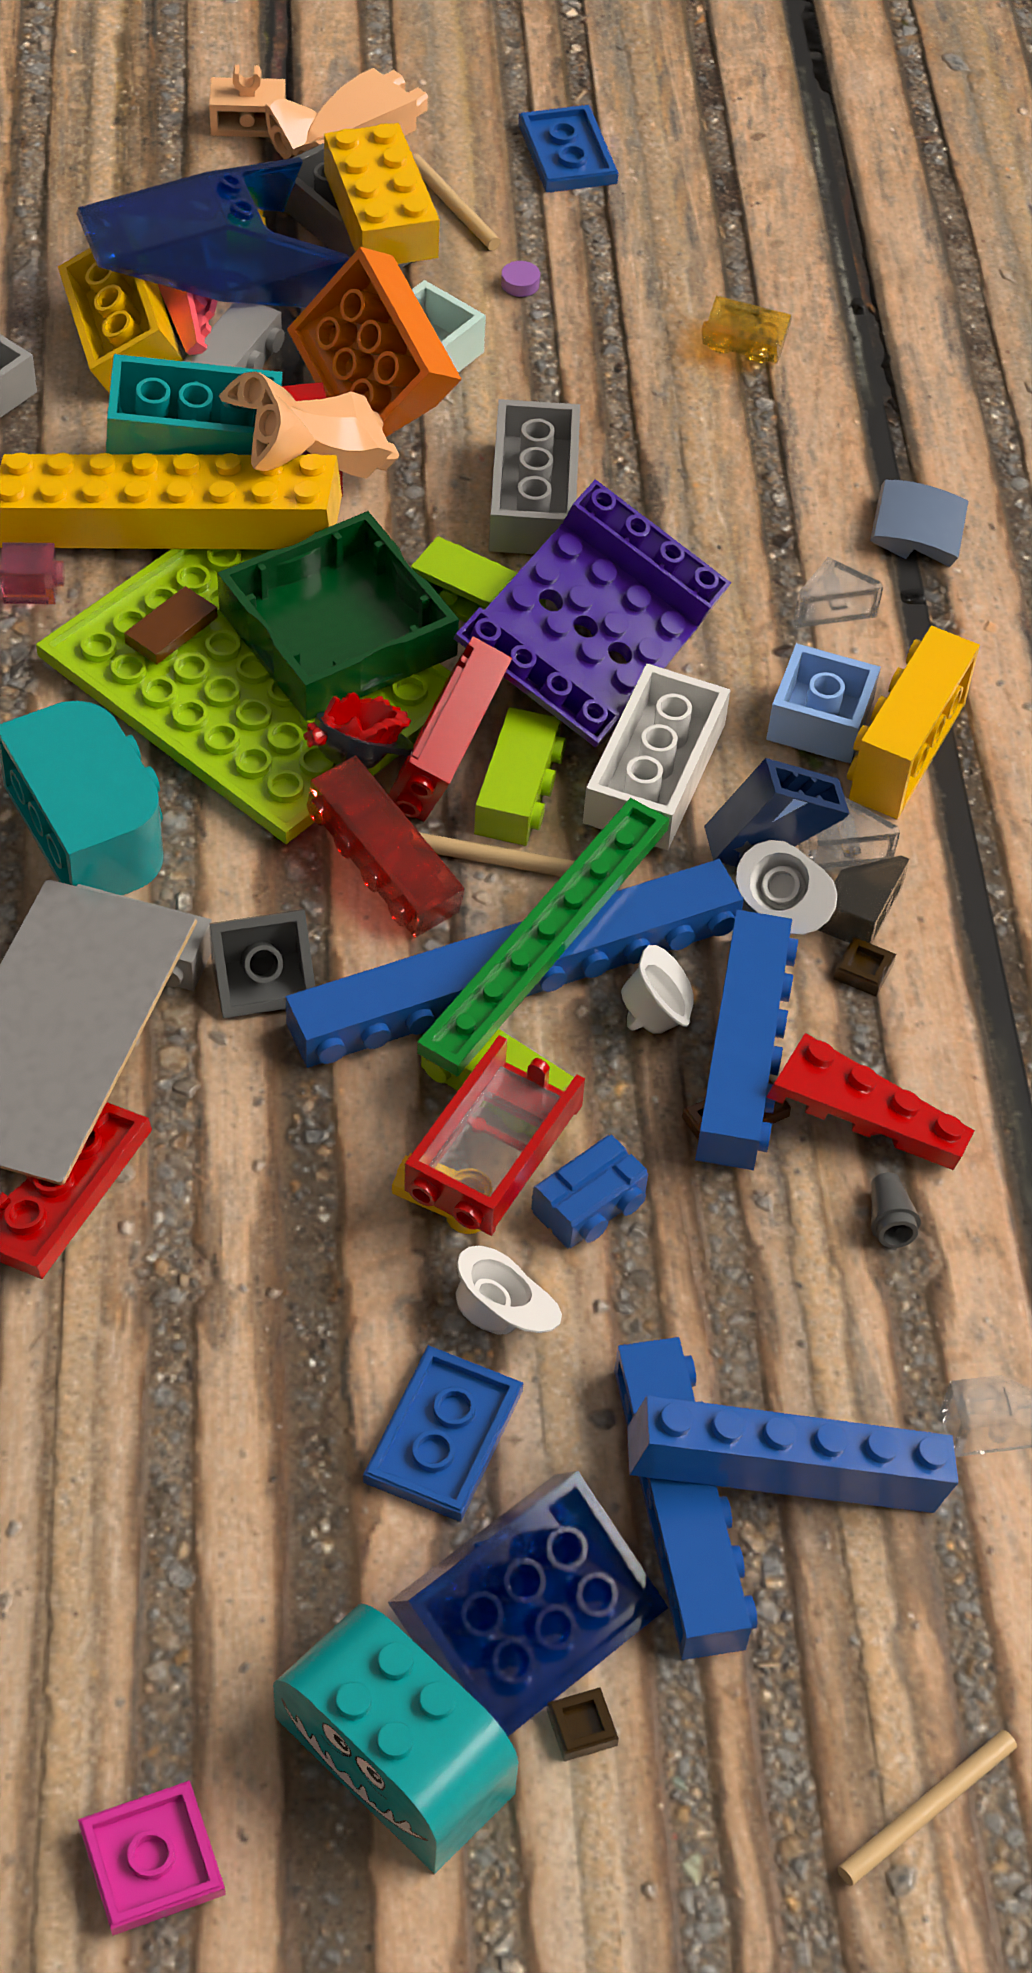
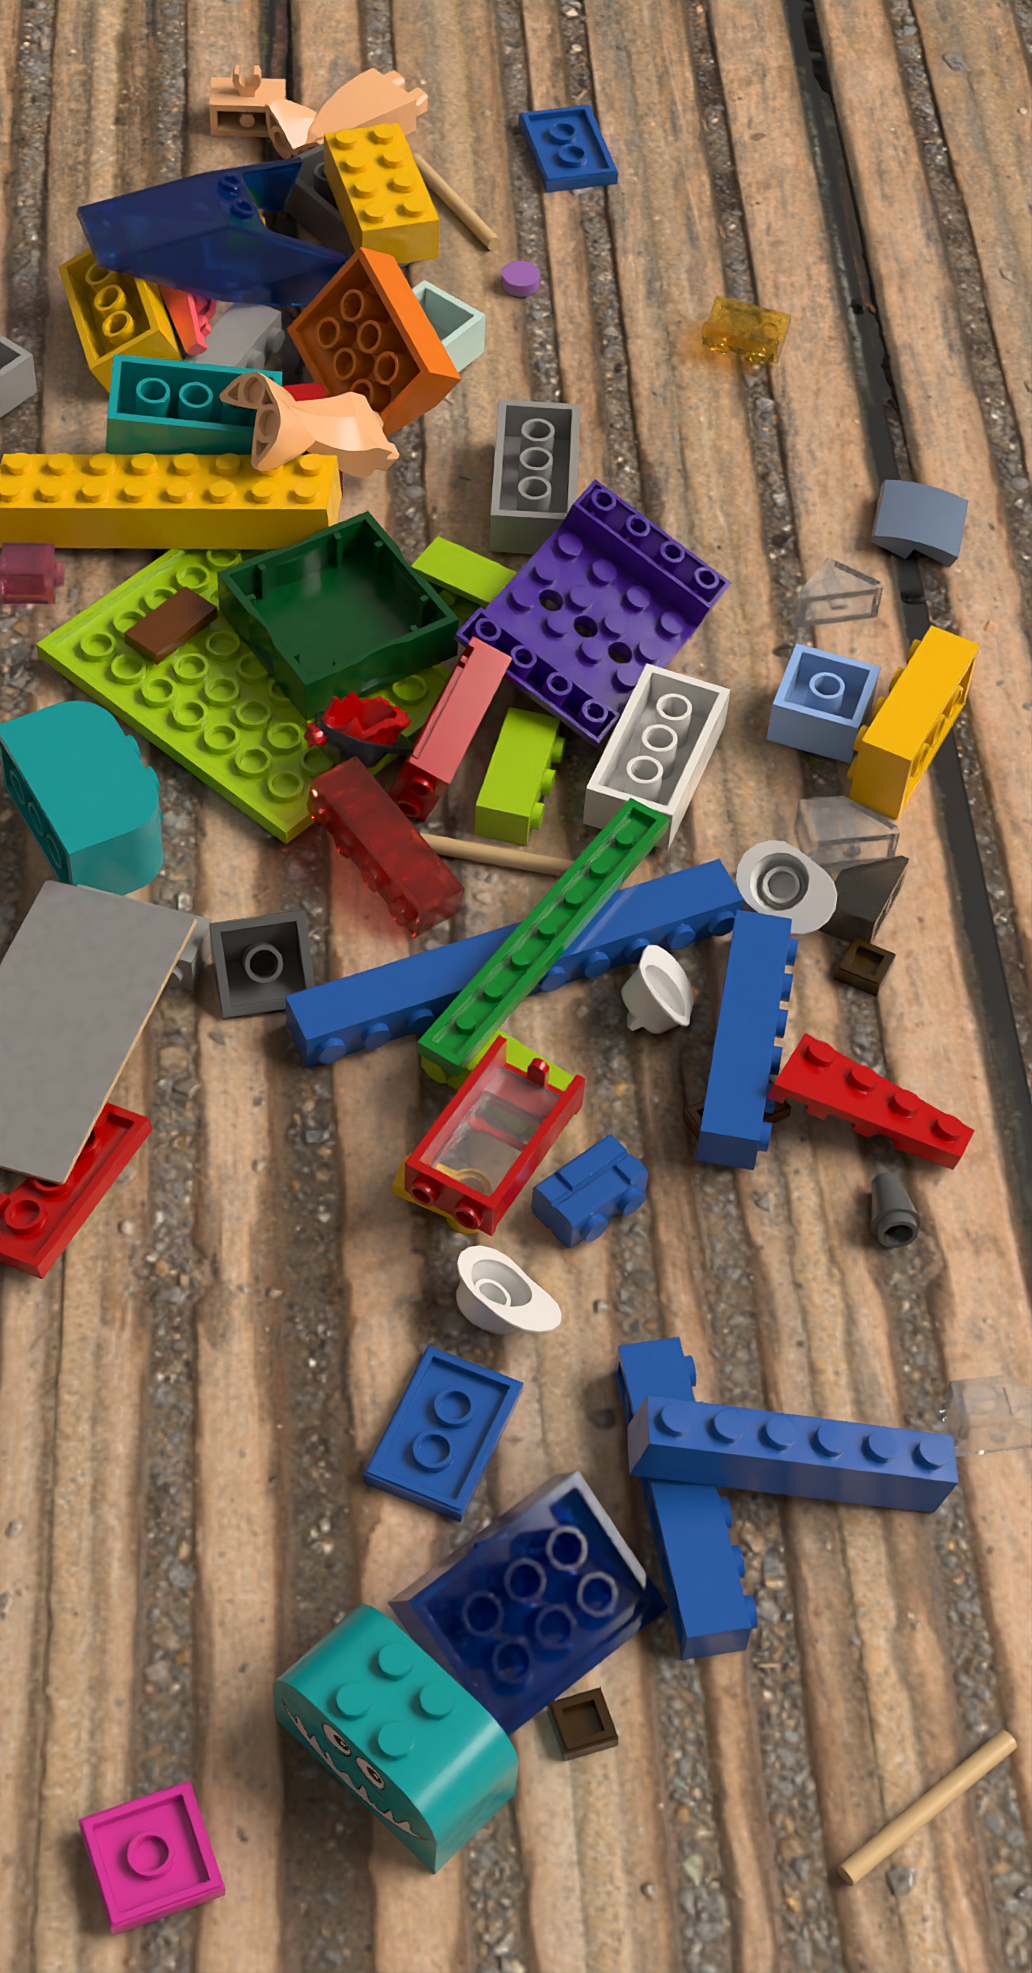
dark blue slope [704,758,850,867] -> none

